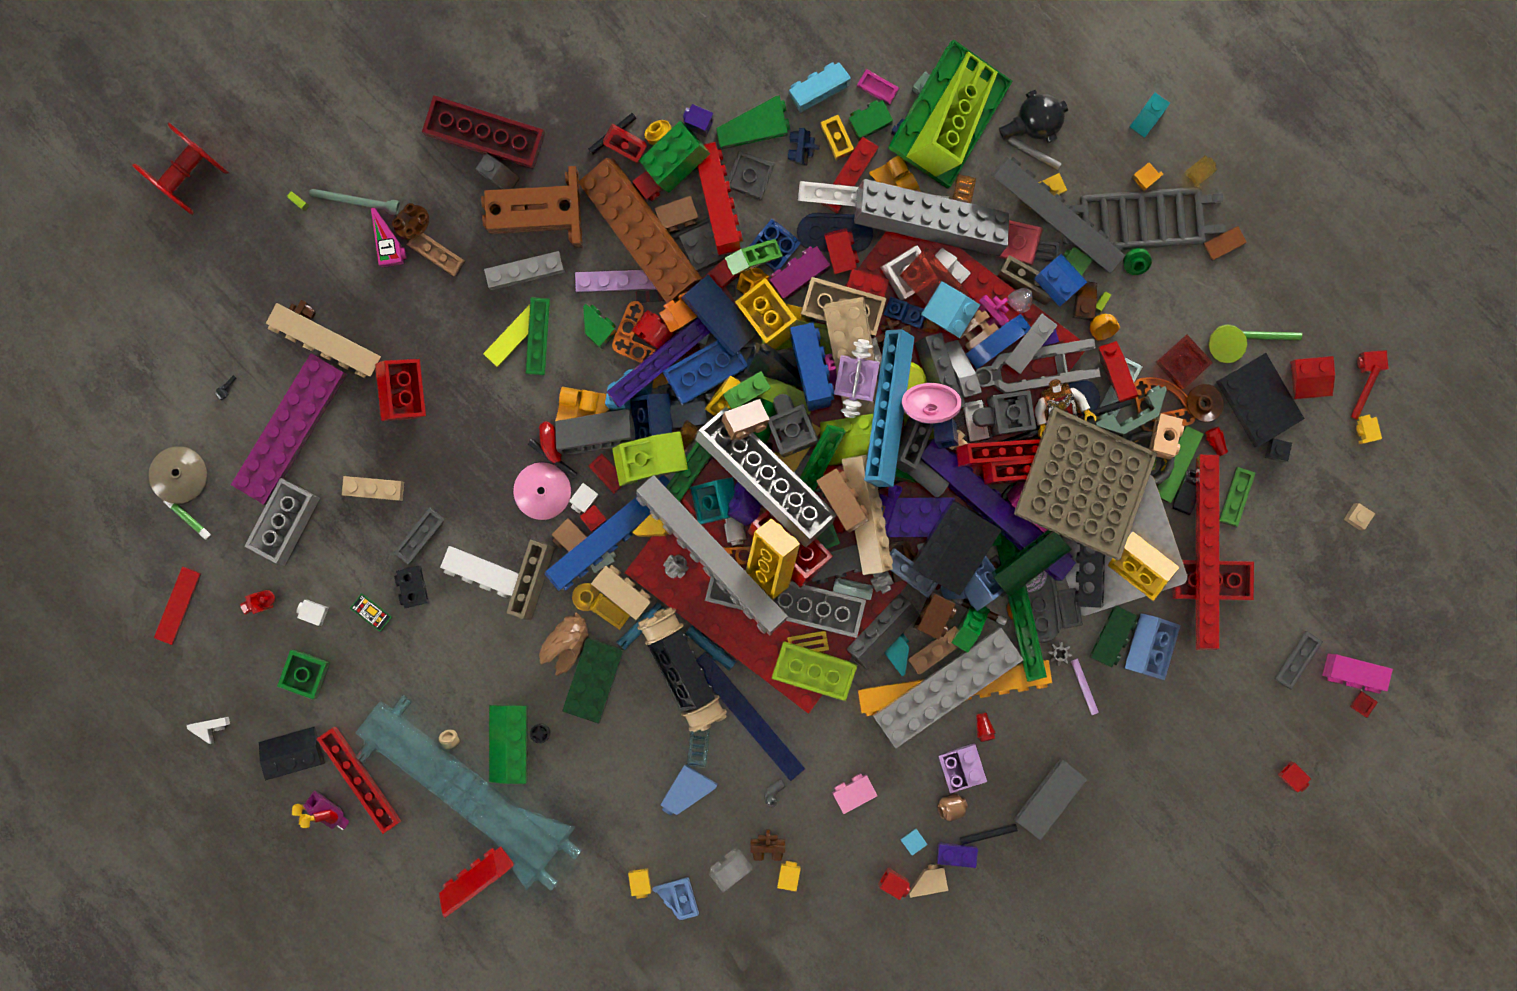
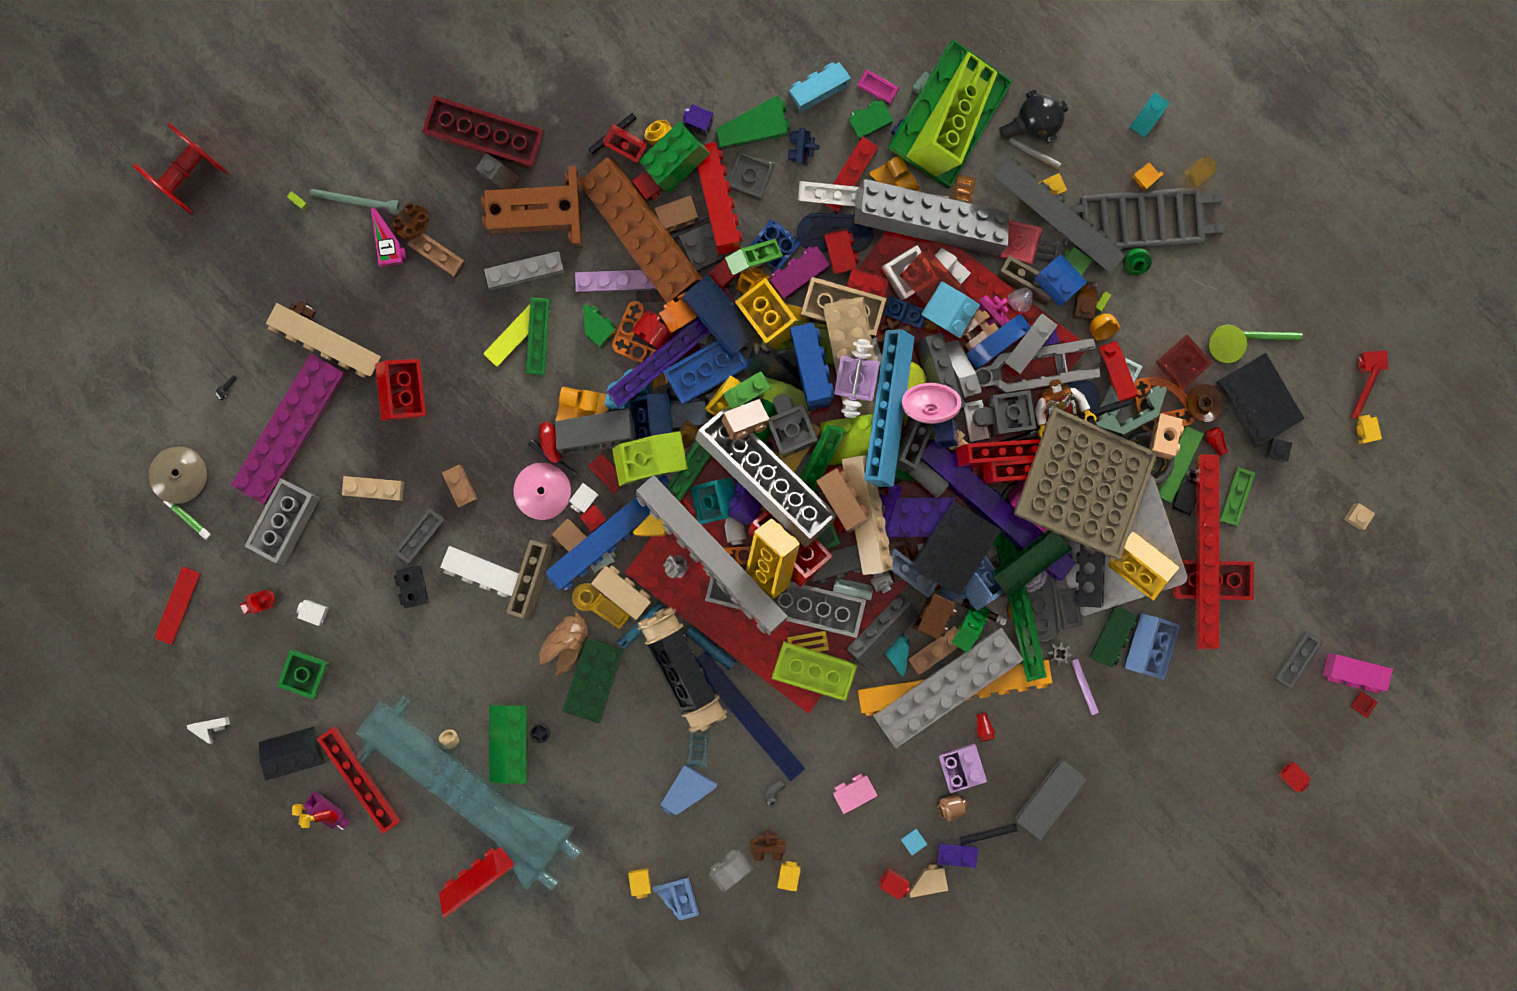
tile [350,593,392,632] -> none
yellow brick [820,115,854,161] -> none
dark pink tile [825,353,837,391] -> none
dark orange tile [1203,226,1247,261] -> none
red slope [1290,356,1335,399] -> none
none -> medium nougat brick [442,465,478,508]

